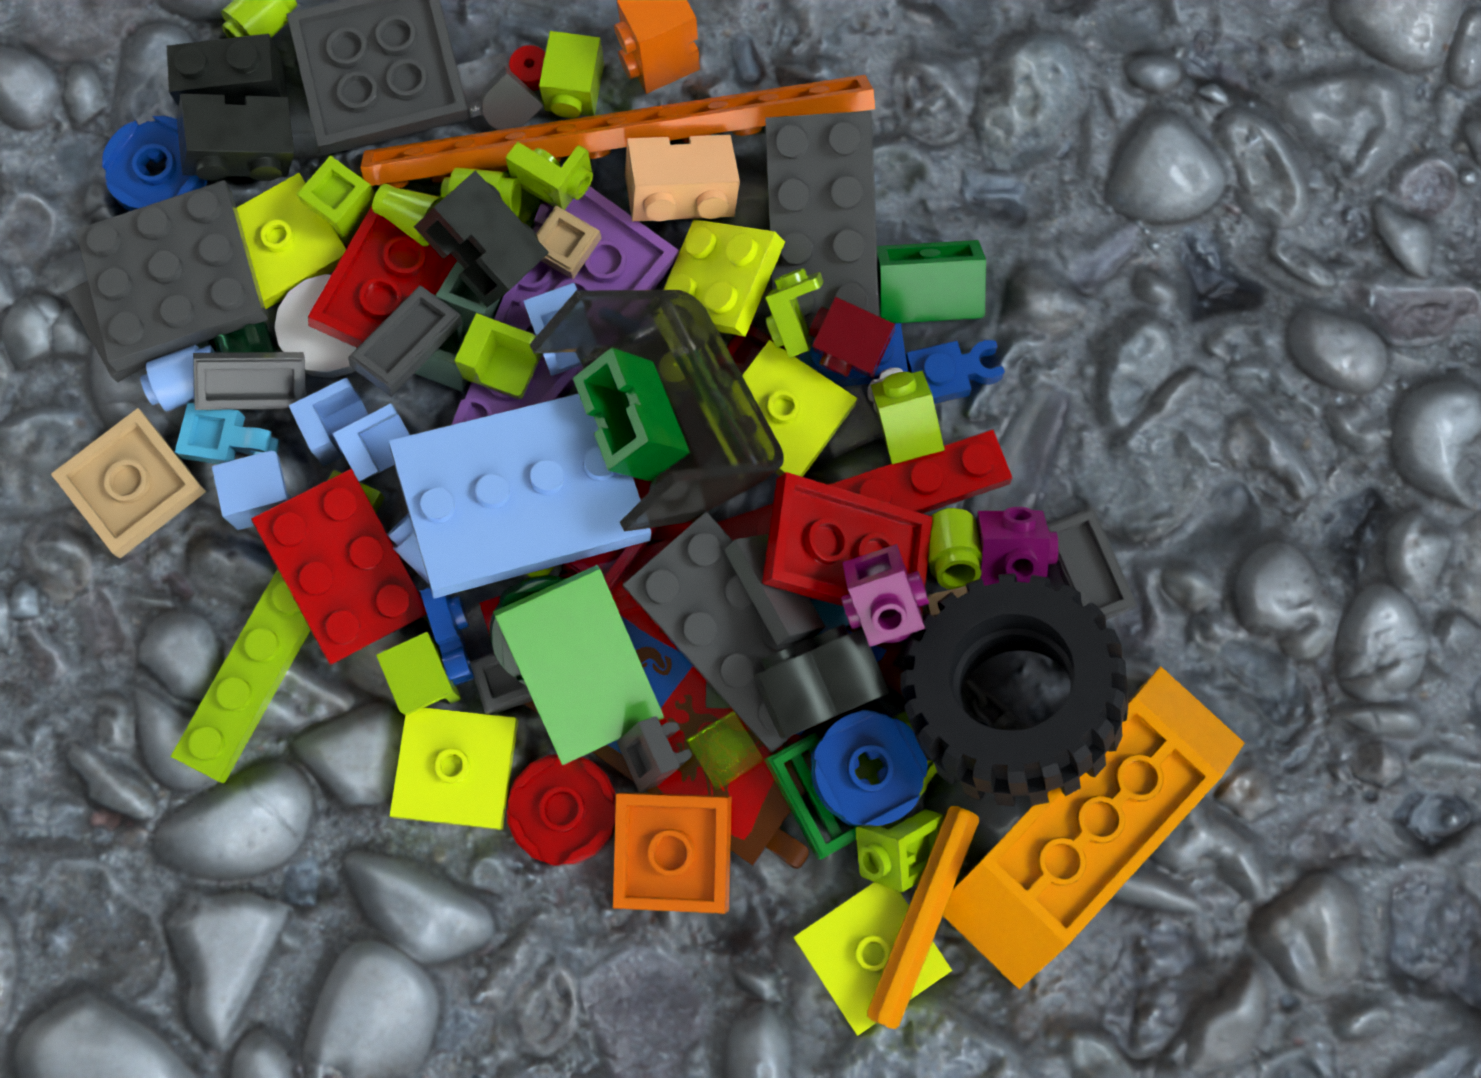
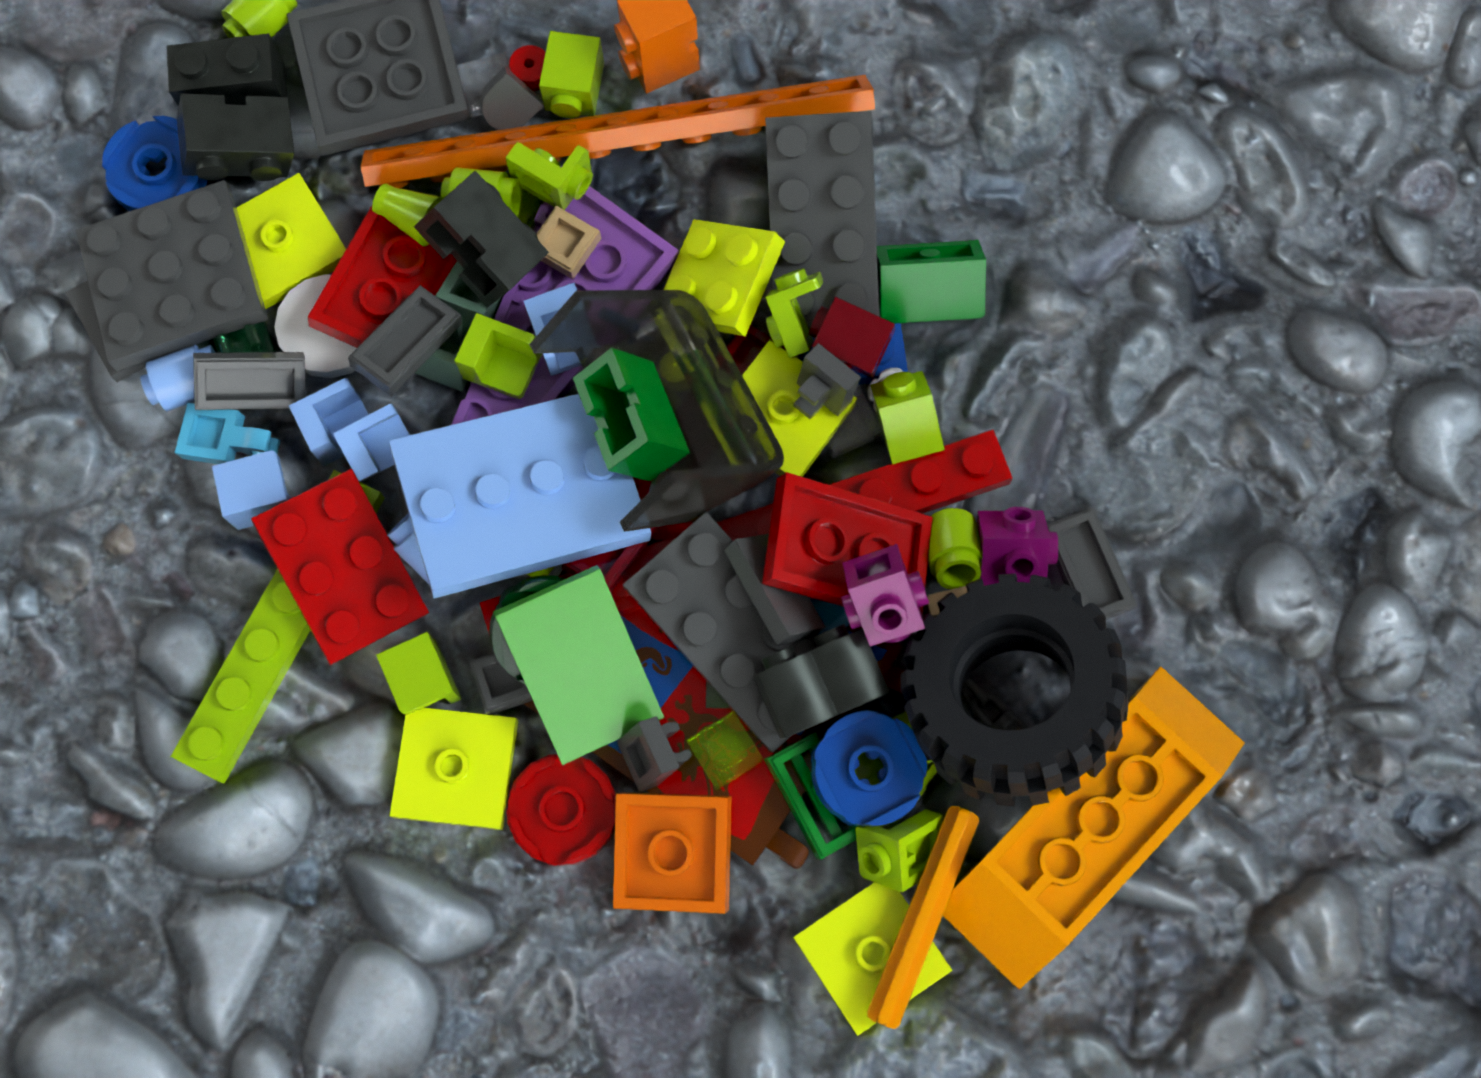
tan plate [51,408,207,558] -> none
lime panel [297,155,375,245] -> none
blue plate [420,587,475,686] -> none
light nougat brick [625,135,740,222] -> none
blue plate [906,340,1005,404] -> none
none -> dark grey tile [793,343,861,419]

